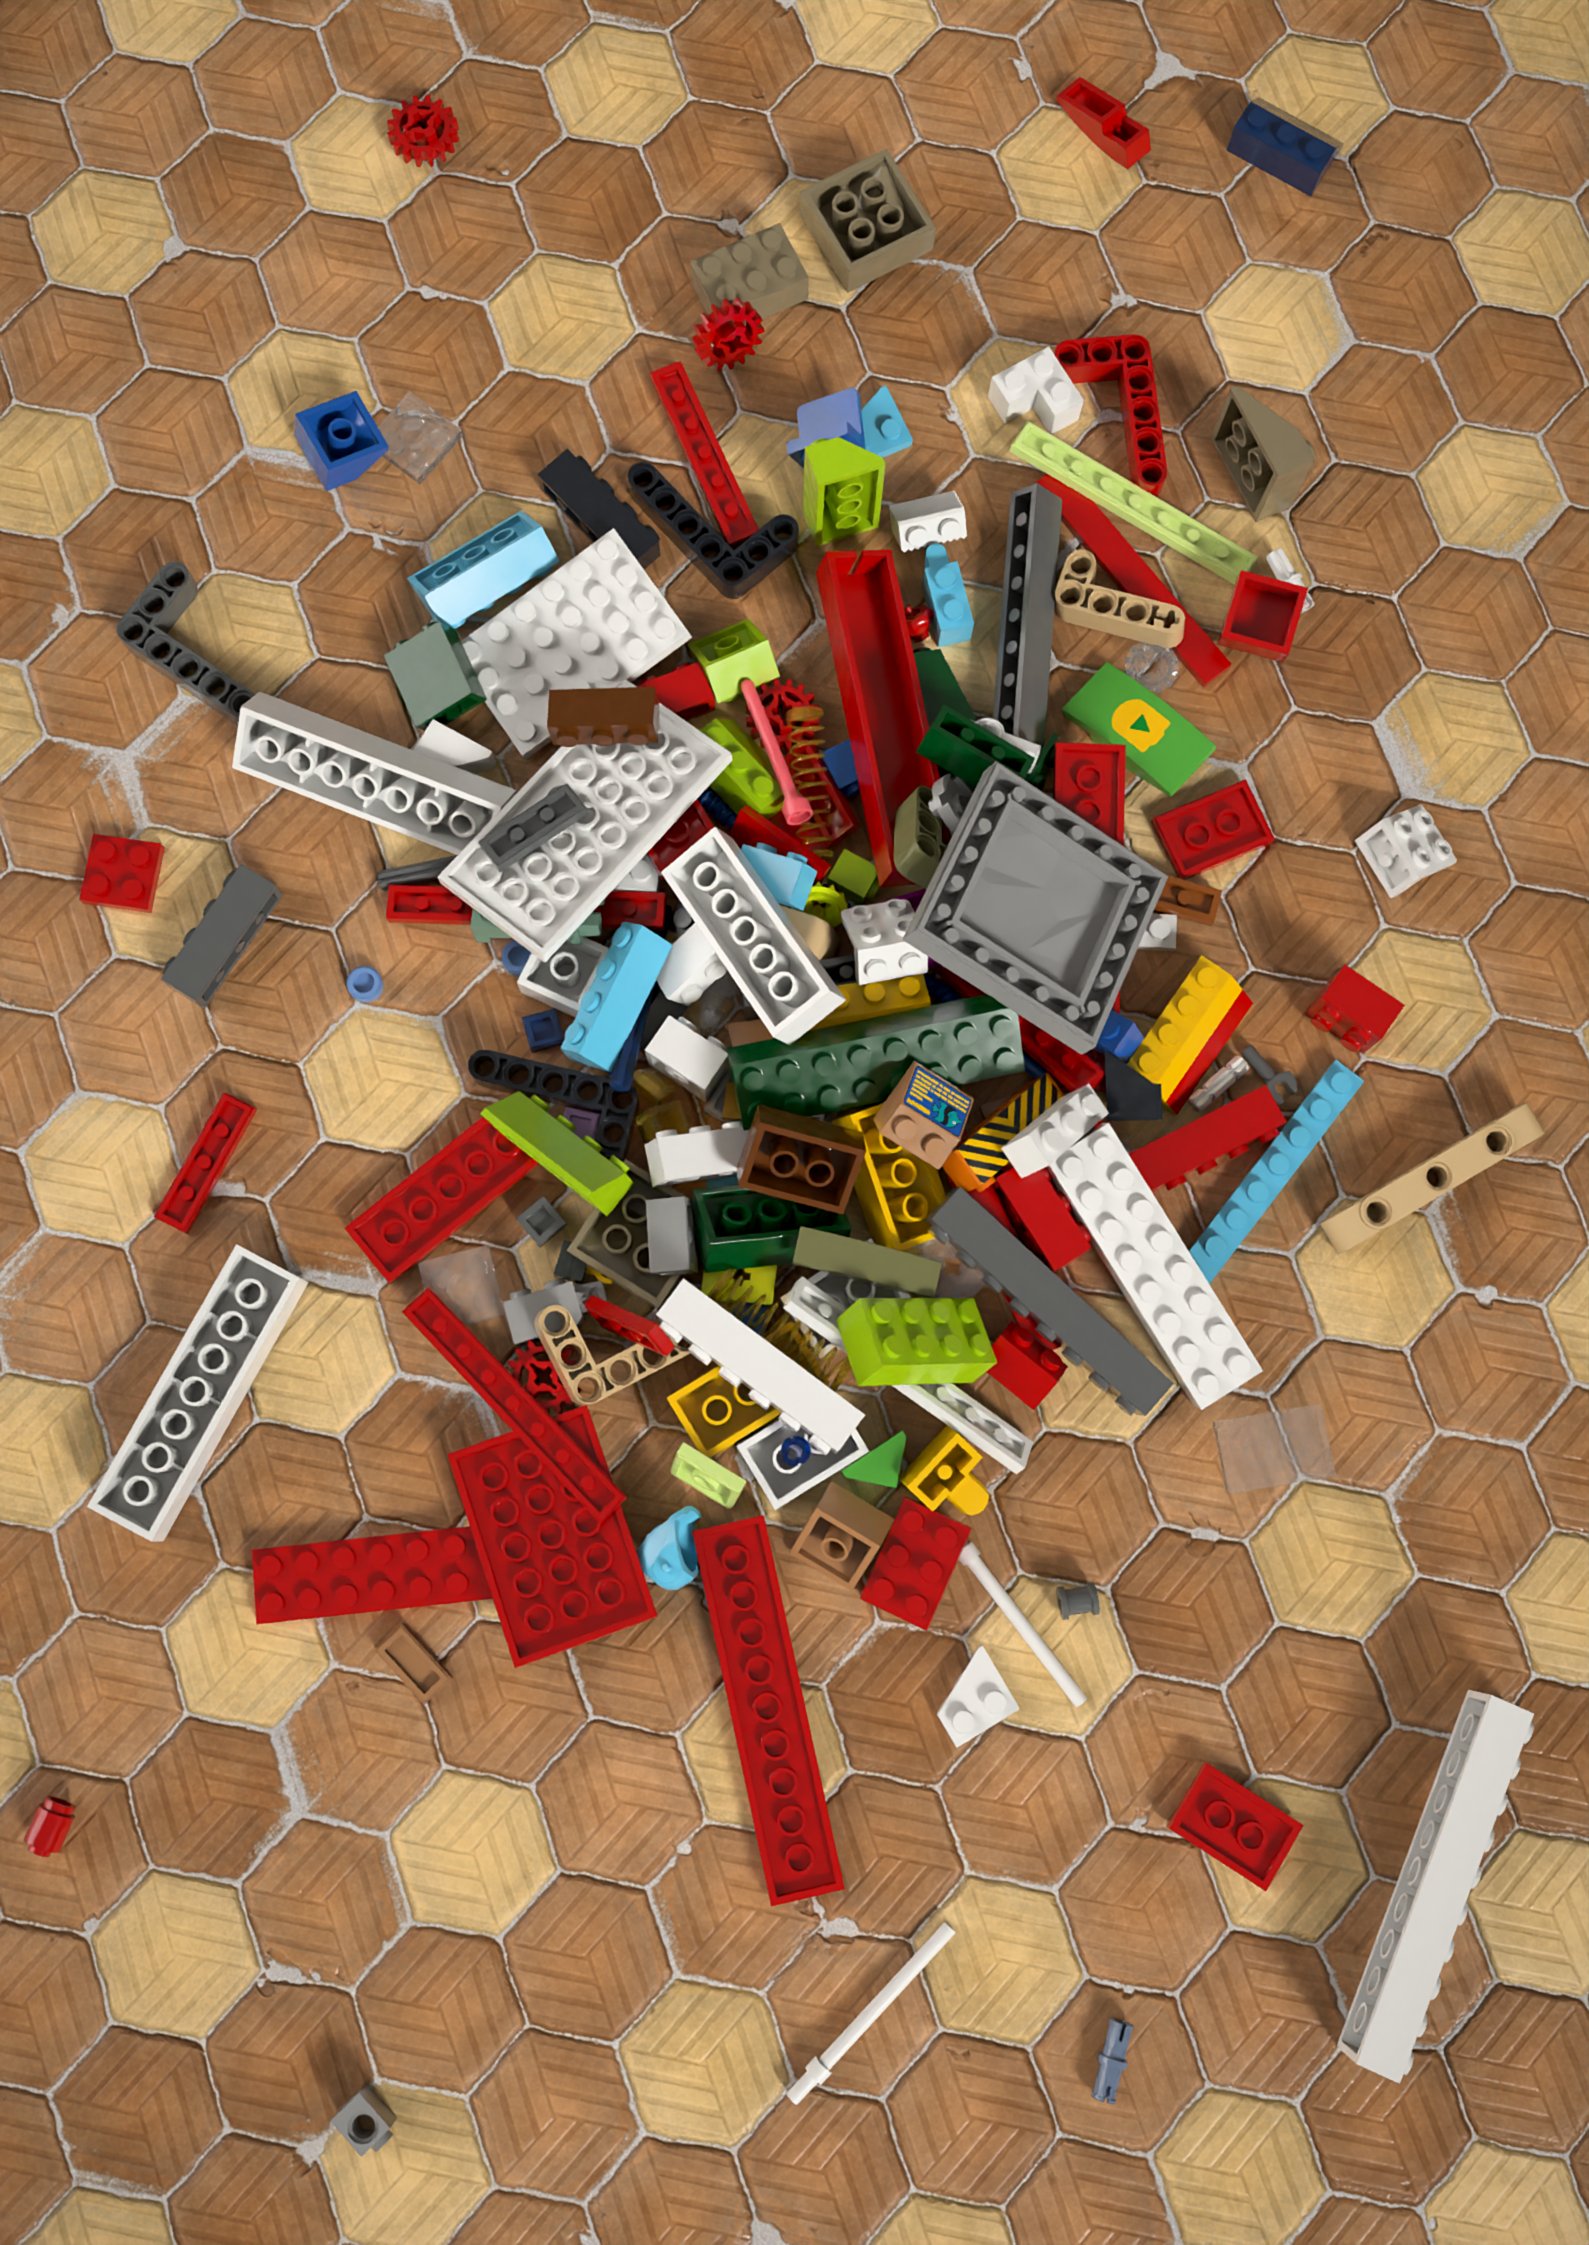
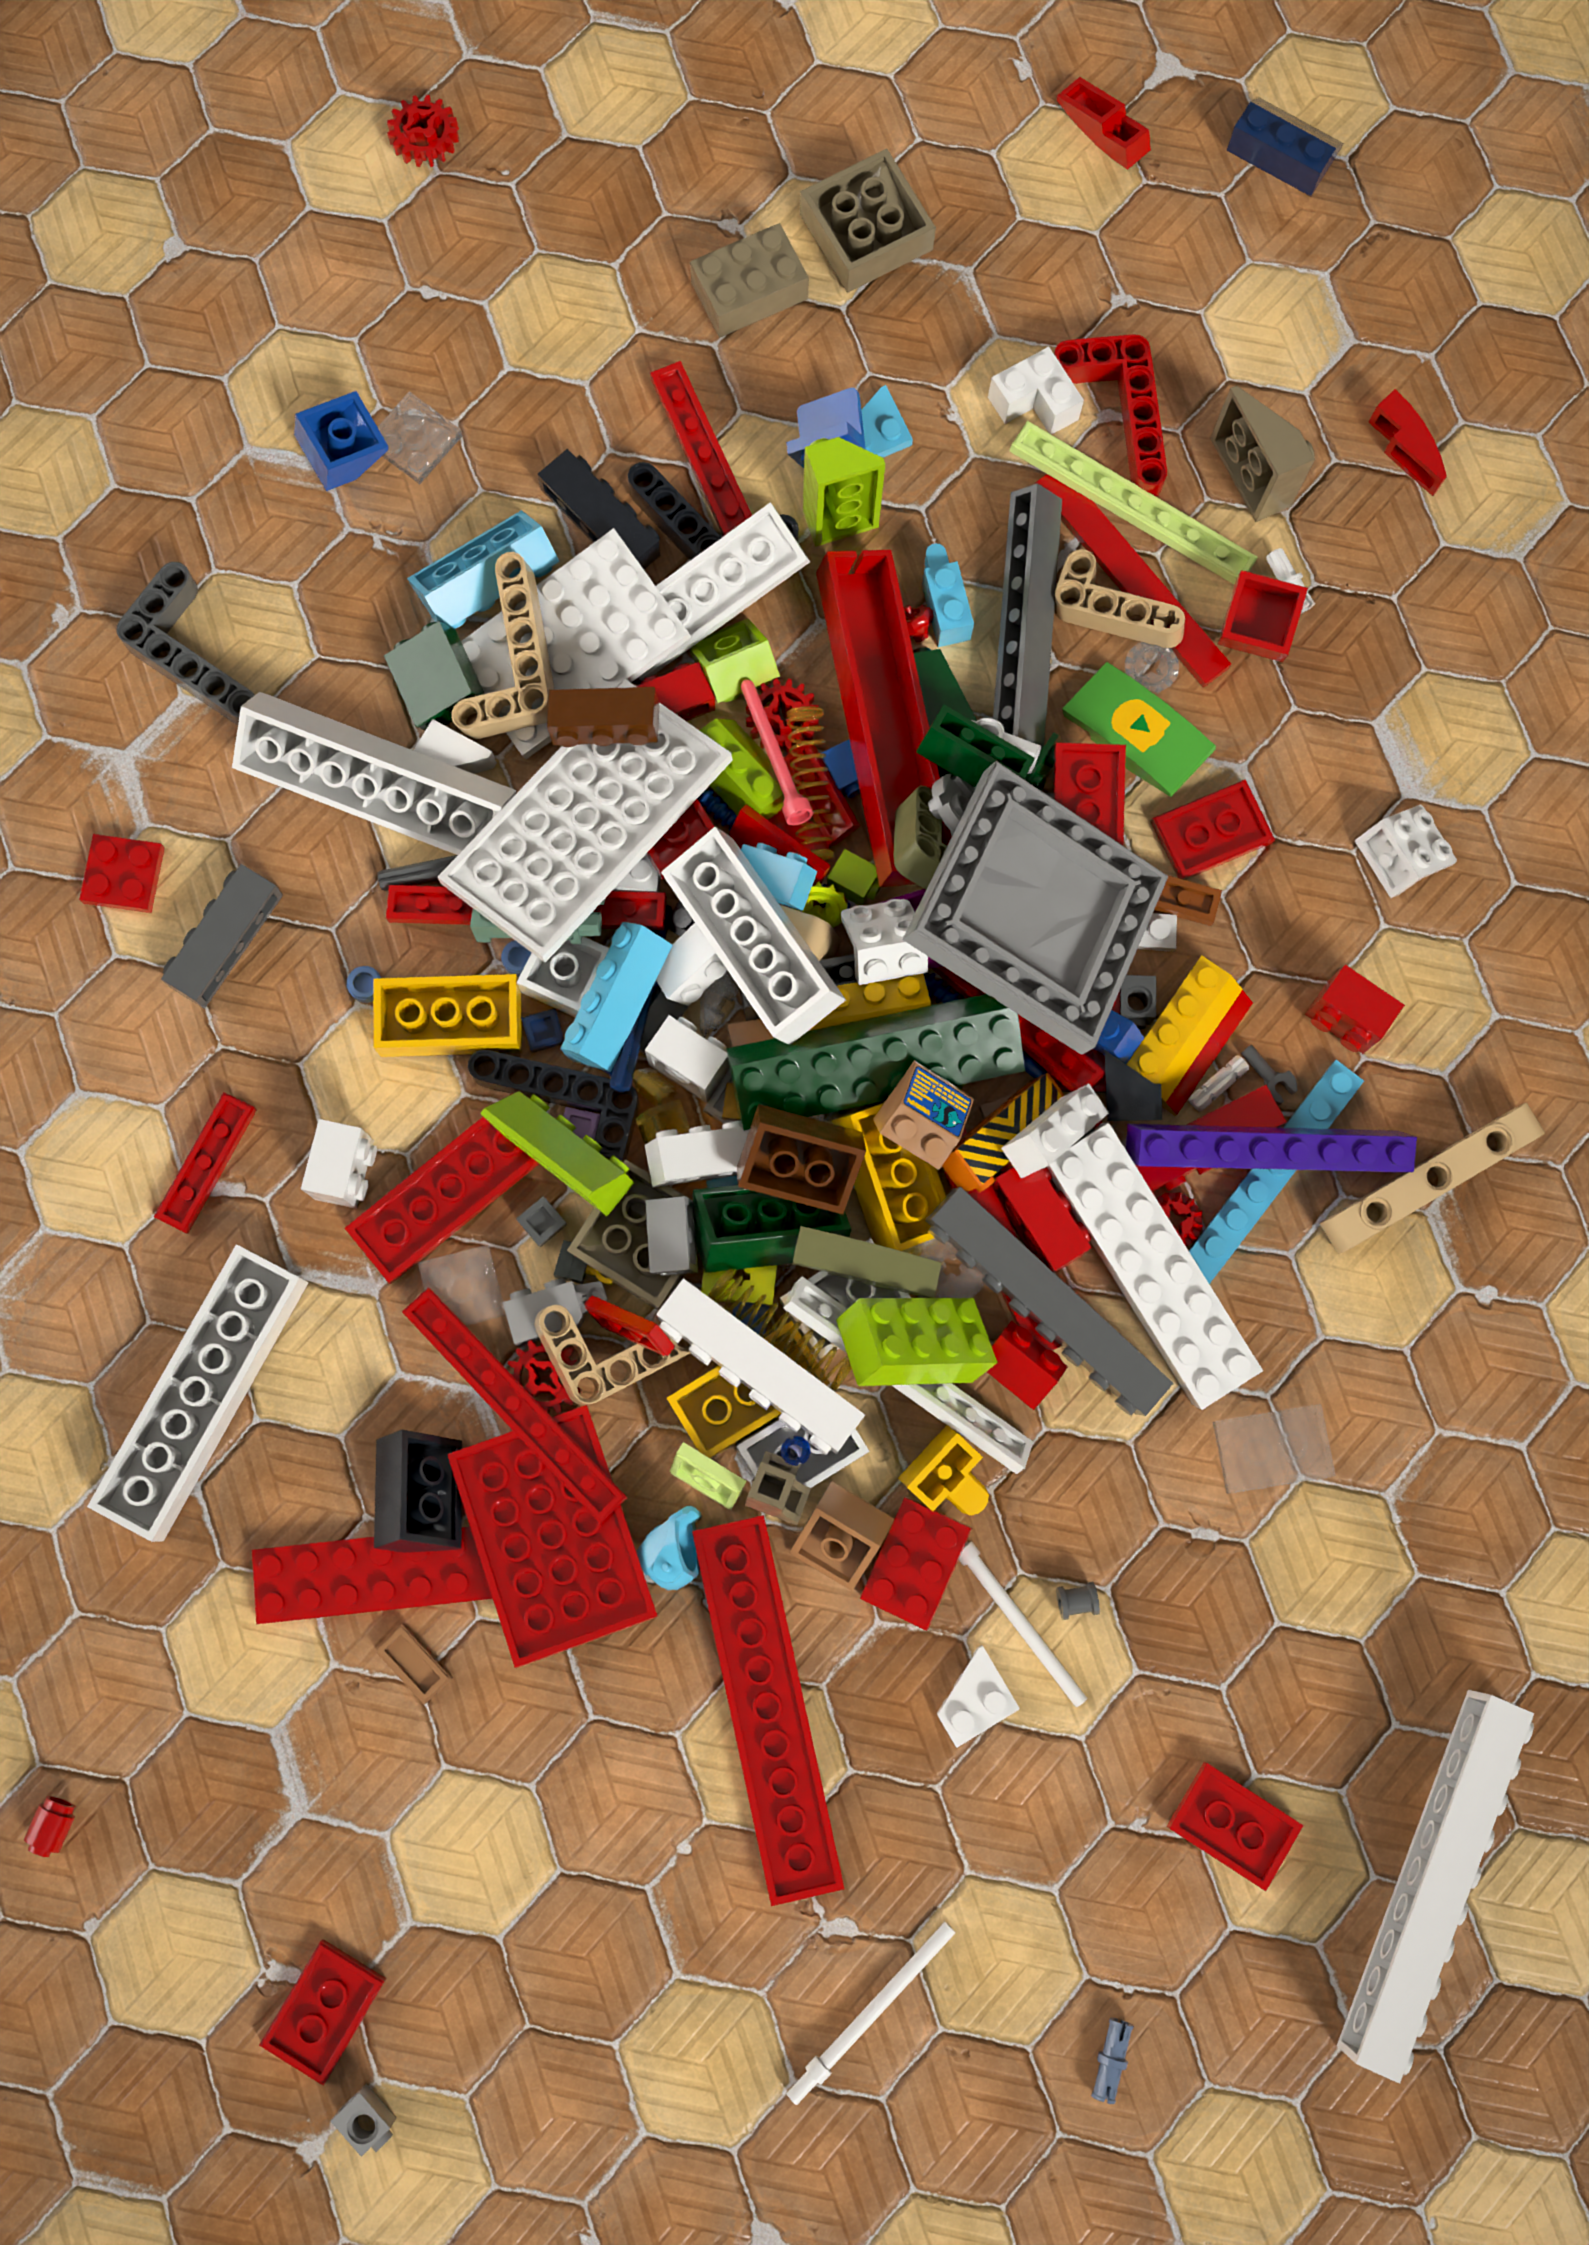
dark grey tile [478,783,589,872] -> none
red gear [692,297,765,371] -> none
bright green slope [841,1430,907,1489] -> none
white brick [889,491,967,552] -> none
none -> red tile [259,1939,387,2086]
none -> white brick [301,1119,377,1209]
none -> yellow brick [373,974,522,1057]
none -> black slope [374,1429,462,1553]
none -> tan beam [452,552,555,739]
none -> white plate [638,502,810,681]
none -> dark tan brick [745,1451,811,1526]
none -> dark grey brick [1120,975,1156,1030]
none -> dark purple brick [1126,1124,1417,1172]
none -> red gear [1156,1192,1203,1246]
none -> red slope [1369,389,1447,496]

